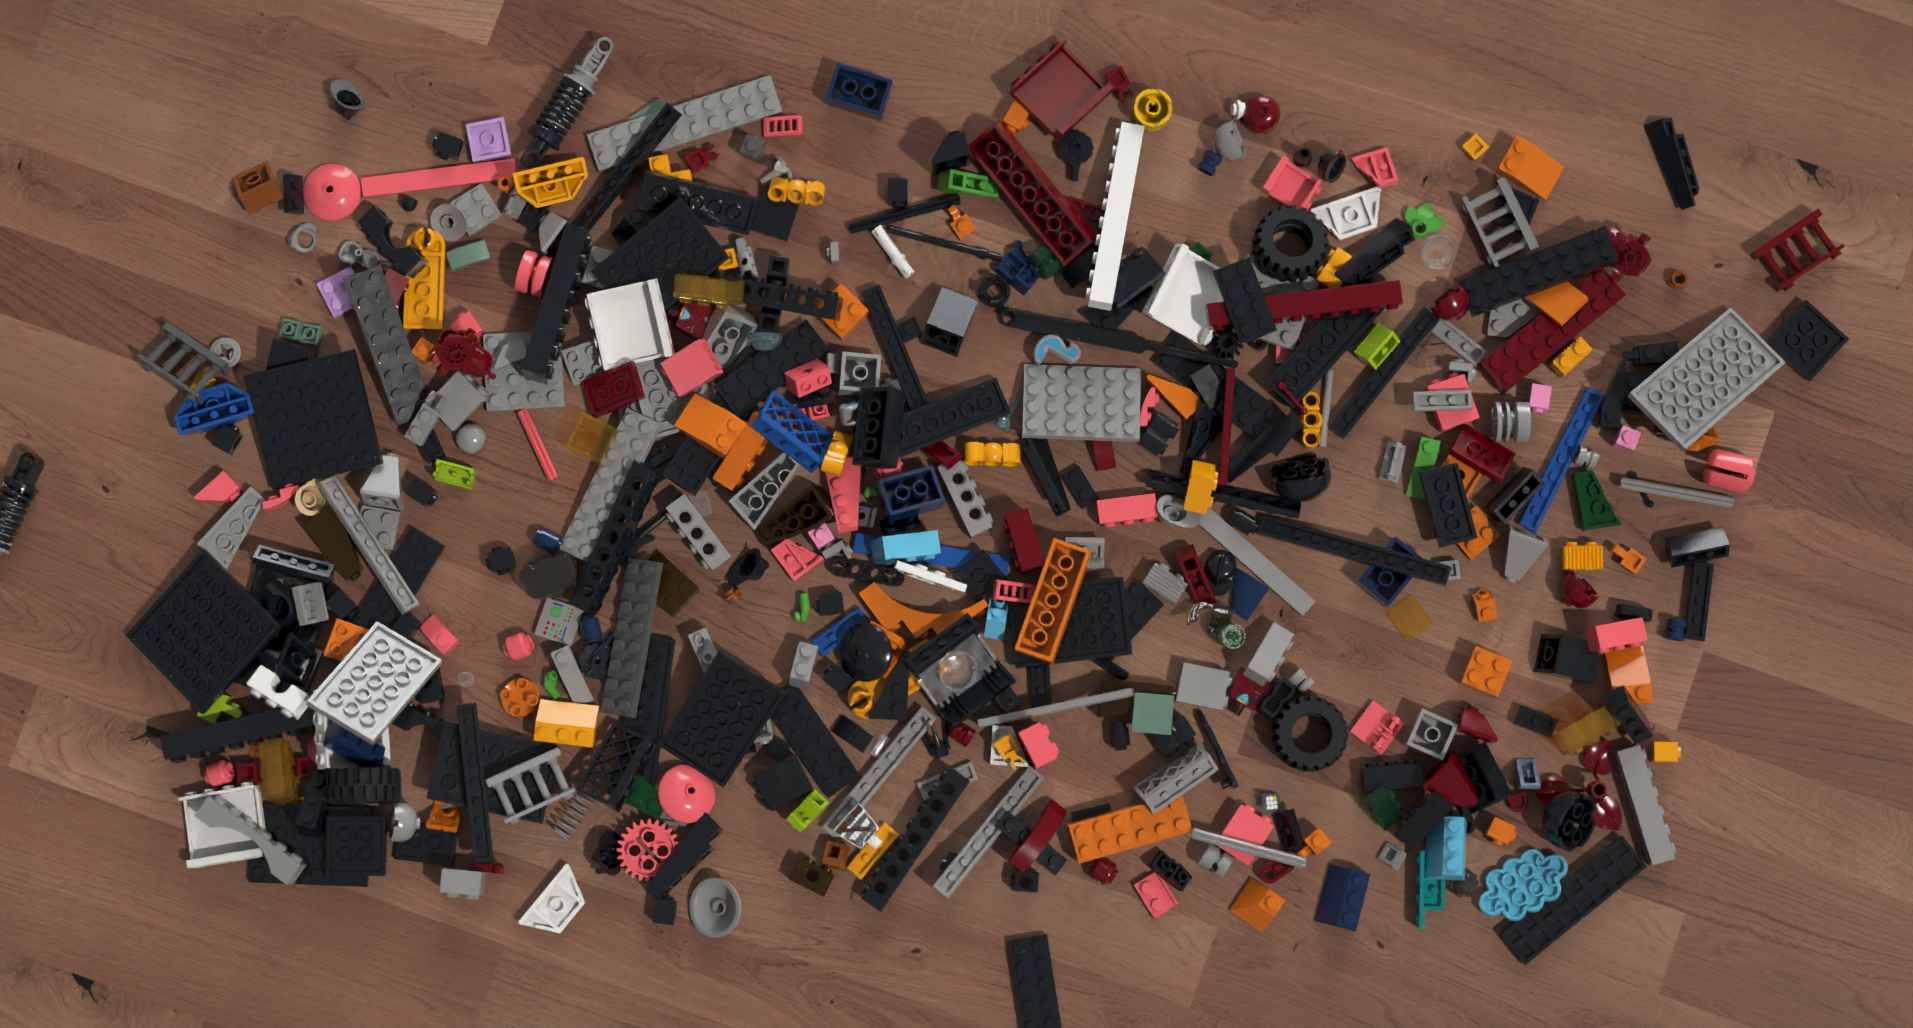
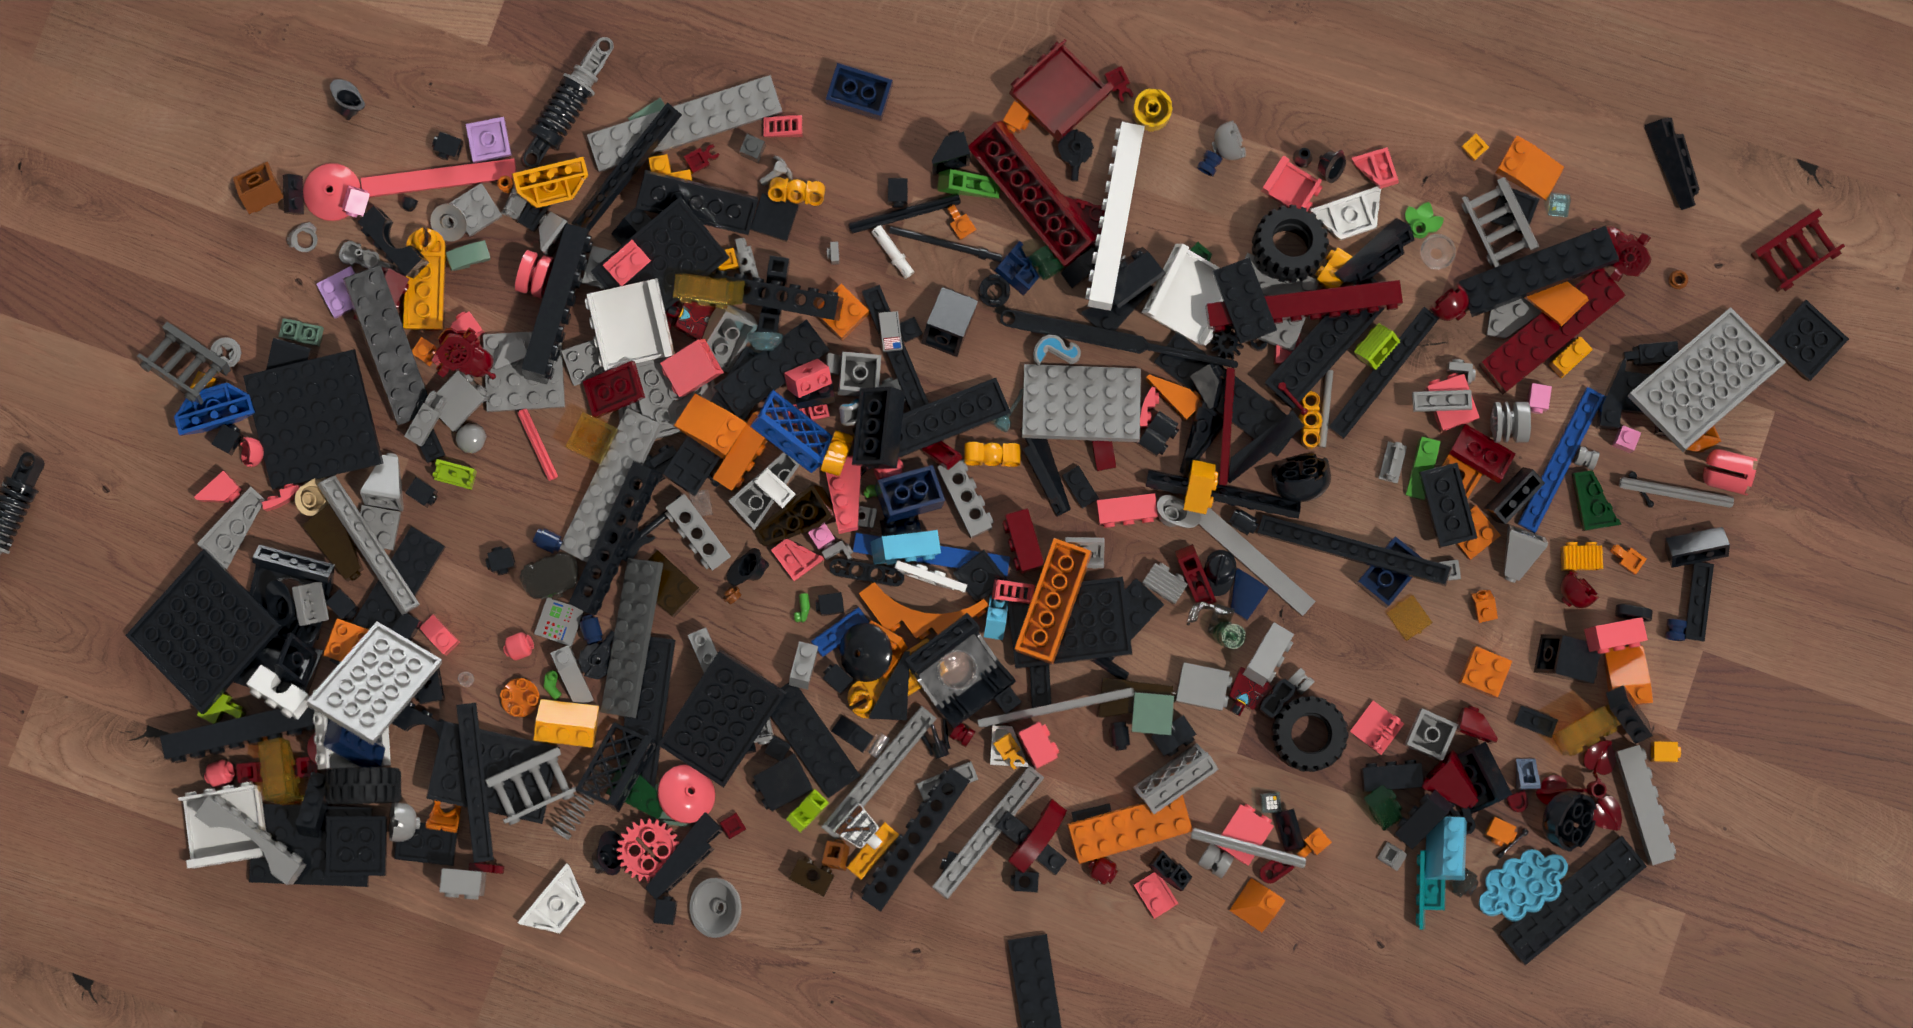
black piece [1196,709,1239,790] -> none
white plate [1230,100,1245,119] -> none
dark red cylinder [1242,95,1281,134] -> none
dark blue slope [1315,864,1370,932] -> none
light grey tile [1430,319,1488,368] -> none
none -> coral hair [240,437,264,467]
none -> bright pink brick [342,186,370,217]
none -> coral plate [603,240,651,287]
none -> dark red tile [719,812,746,839]
none -> white tile [754,468,795,508]
none -> light grey tile [878,311,903,352]
none -> black hinge [1496,828,1529,859]
none -> clear light blue slope [1548,193,1571,217]

